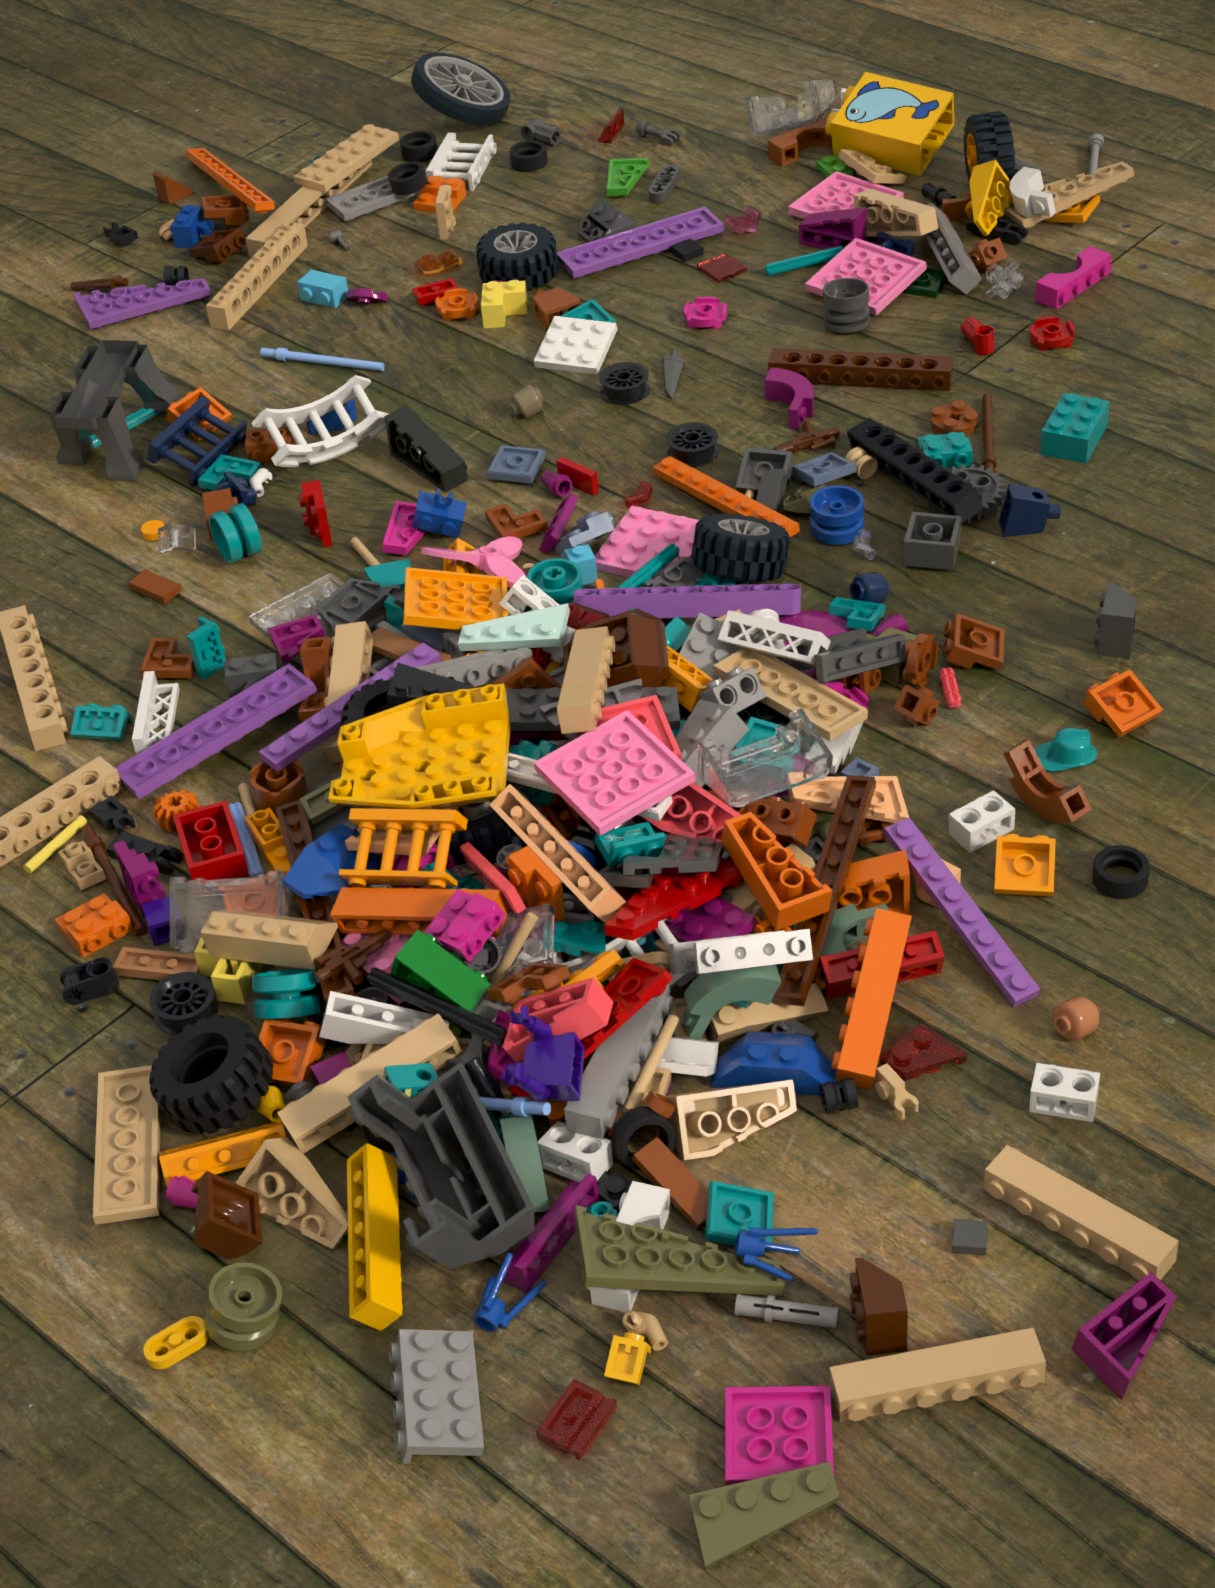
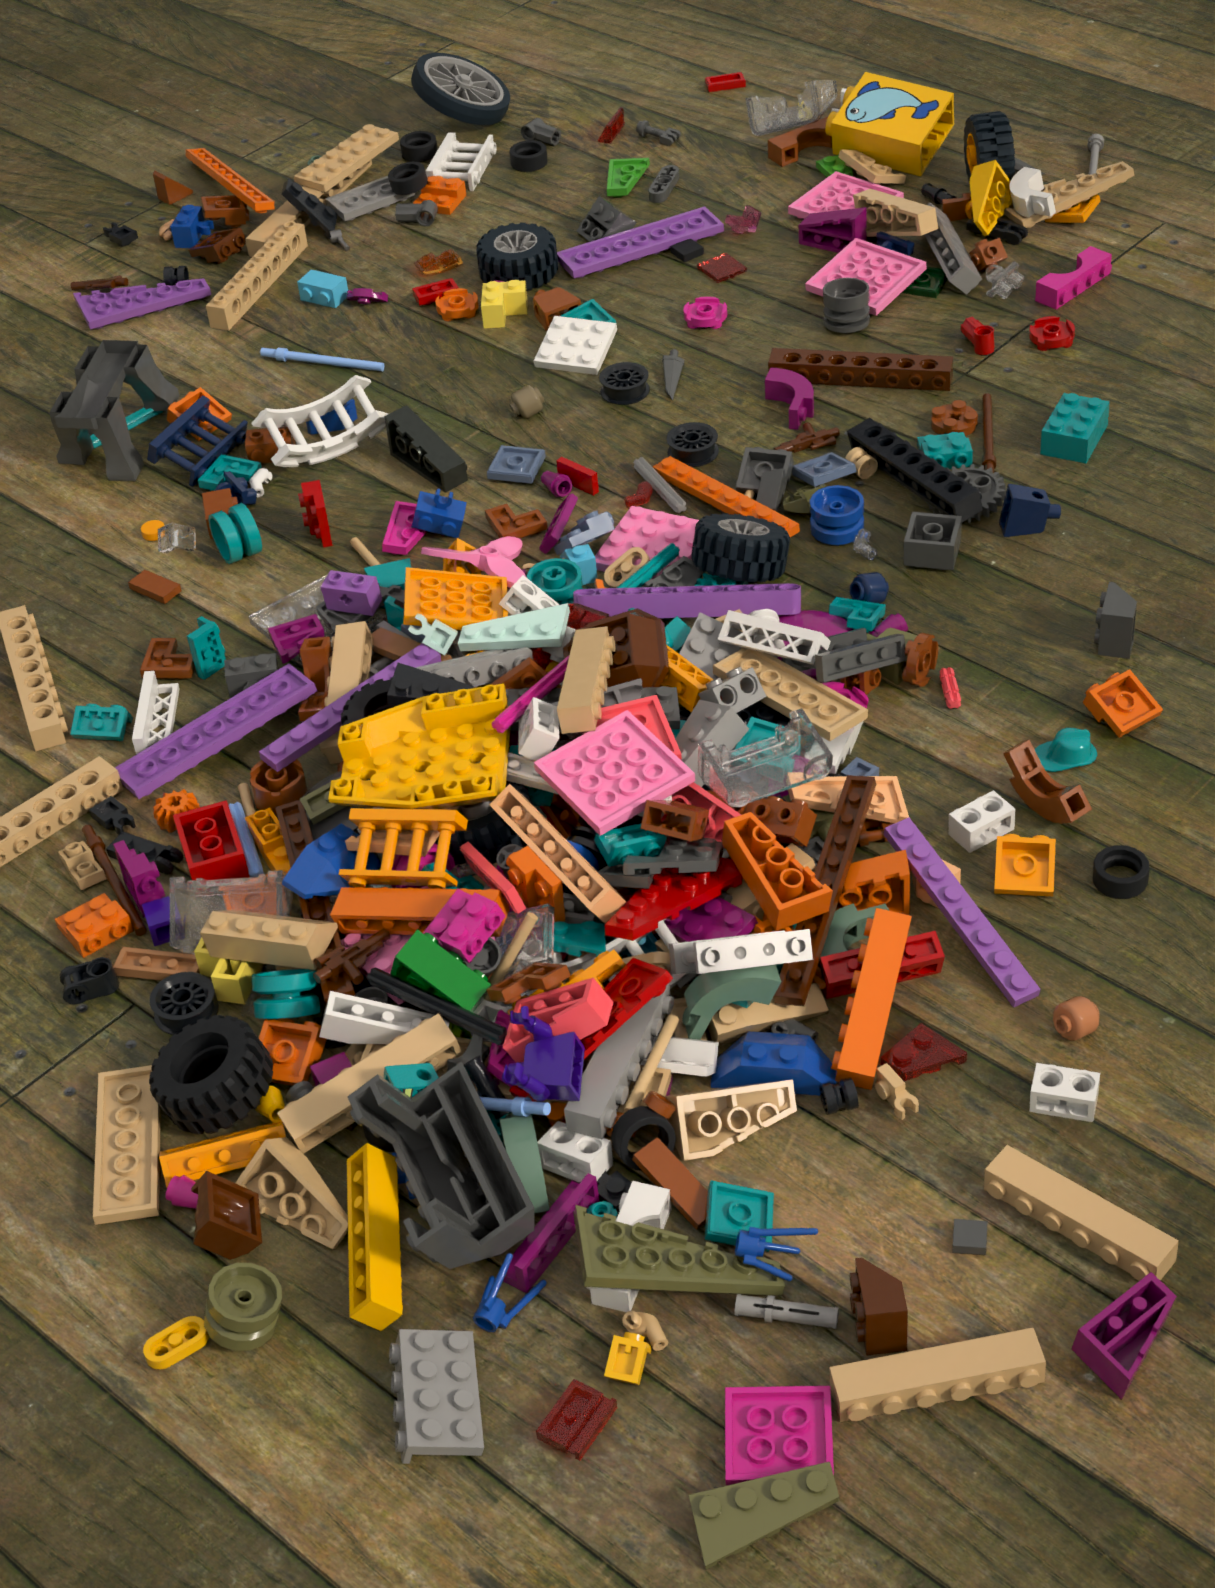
light yellow bar [23,815,87,874] -> none
tan plate [435,185,456,240] -> none
teal axle [764,246,844,276] -> none
dark orange brick [893,684,941,726] -> none
dark orange plate [942,613,1005,670] -> none
none -> black wing [281,179,338,239]
none -> medium lavender brick [320,570,382,616]
none -> dark grey piece [395,200,438,226]
none -> light aqua plate [408,613,458,655]
none -> dark pink axle [492,656,569,733]
none -> white brick [519,697,559,761]
none -> tan plate [604,547,650,588]
none -> light grey axle [633,457,687,513]
none -> dark orange torso [641,800,709,841]
none -> red tile [705,72,746,92]

